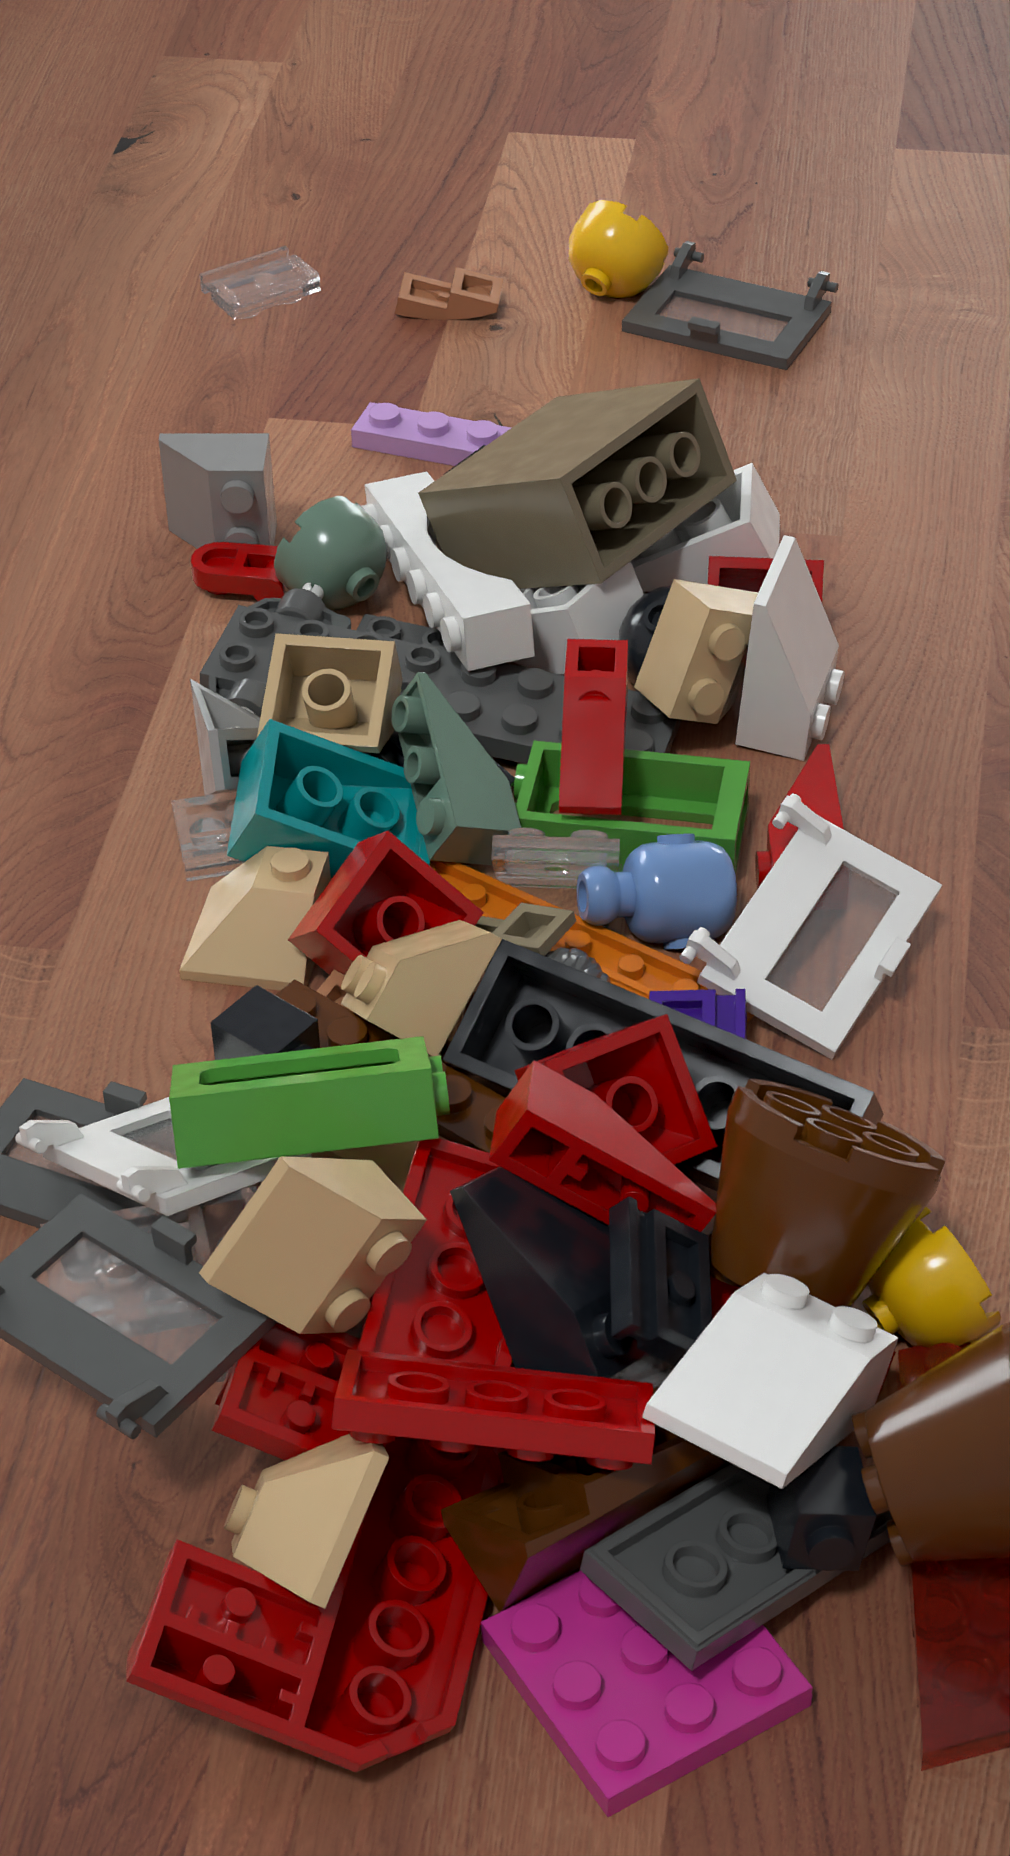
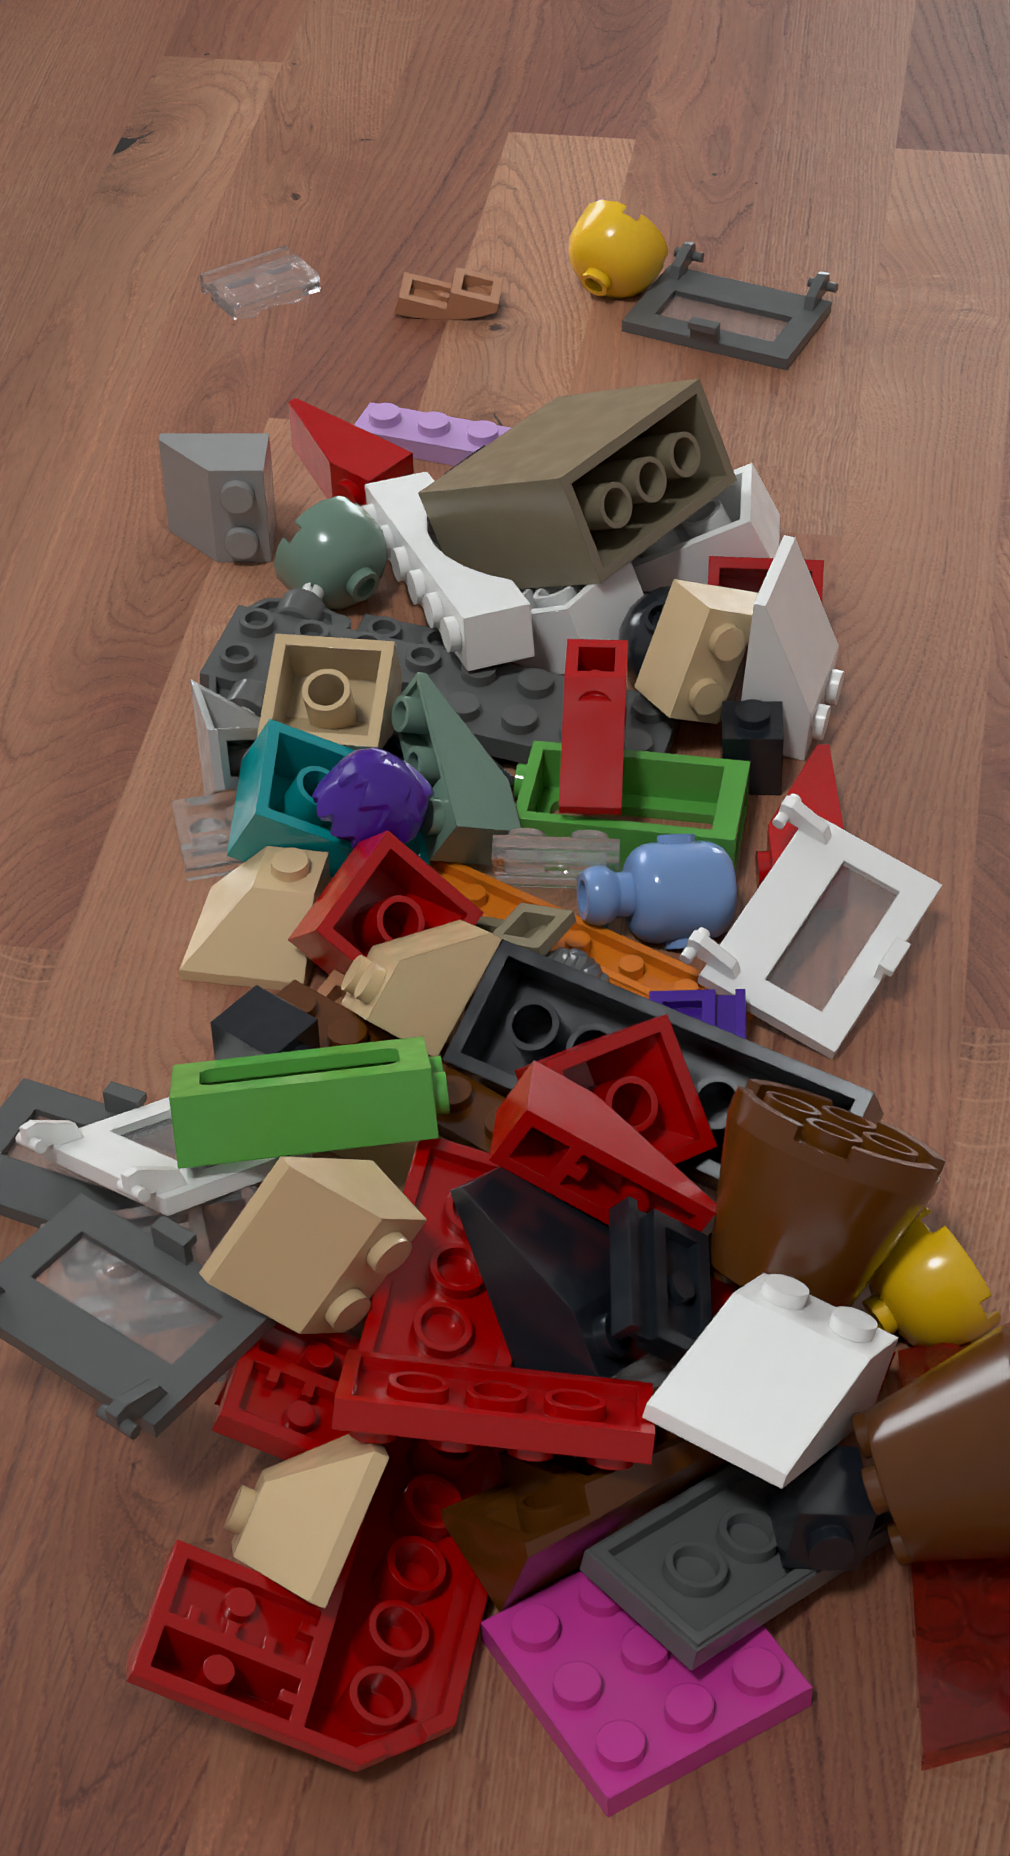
red plate [191,542,287,601] -> none
none -> red slope [288,397,414,506]
none -> dark purple hair [312,747,435,849]
none -> black brick [720,699,784,795]

